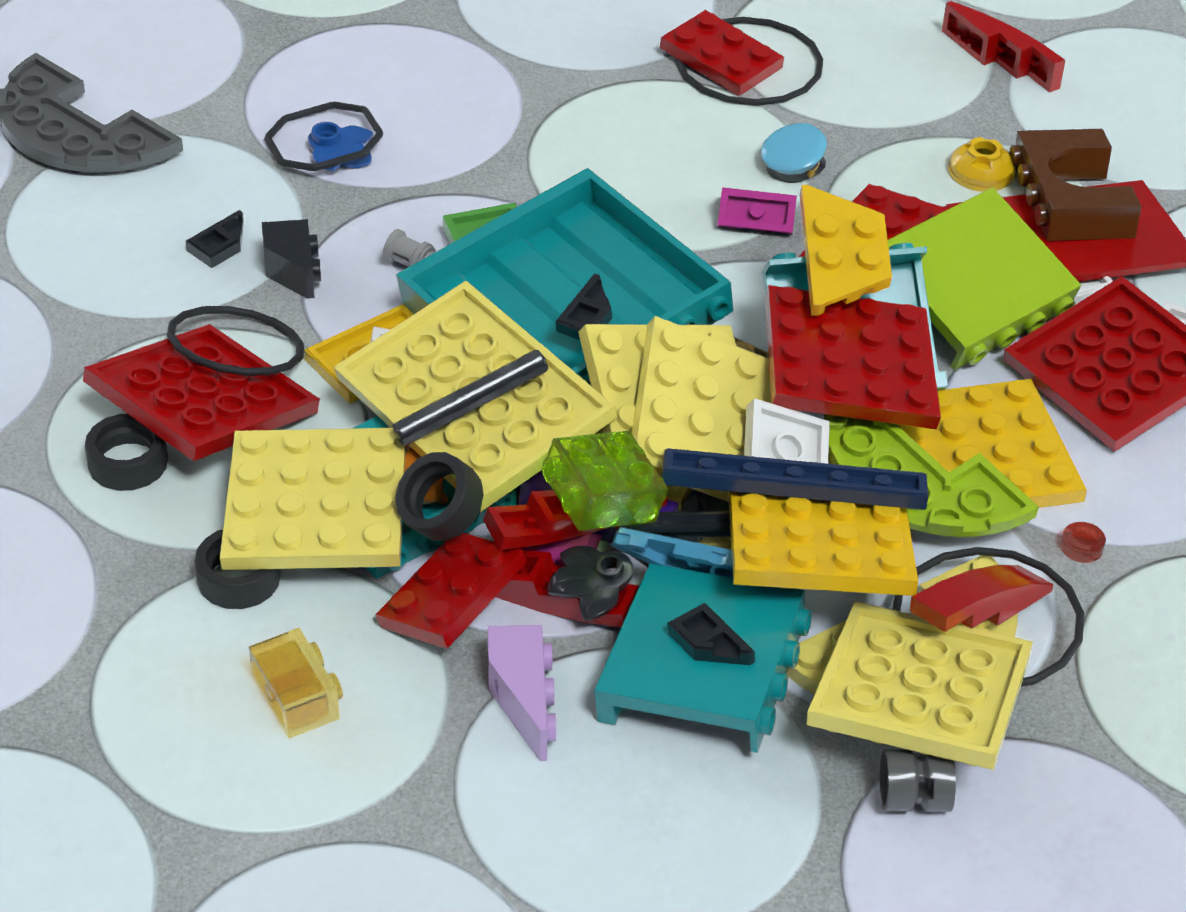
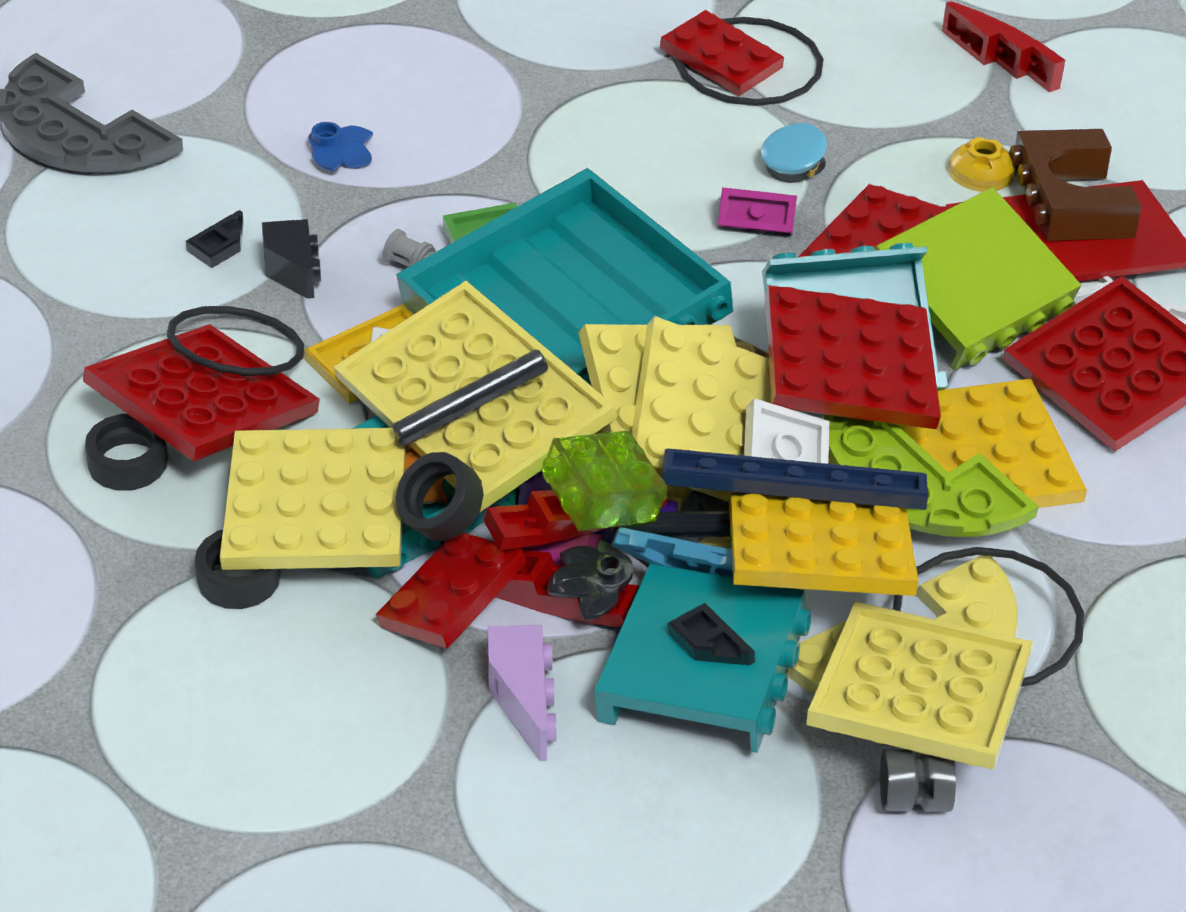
clear yellow brick [249,628,343,739] -> none
black piece [264,101,383,171] -> none
black tile [555,273,613,340] -> none
yellow wing [799,185,892,315] -> none
red slope [909,565,1054,632] -> none
clear red tile [1060,522,1106,563] -> none

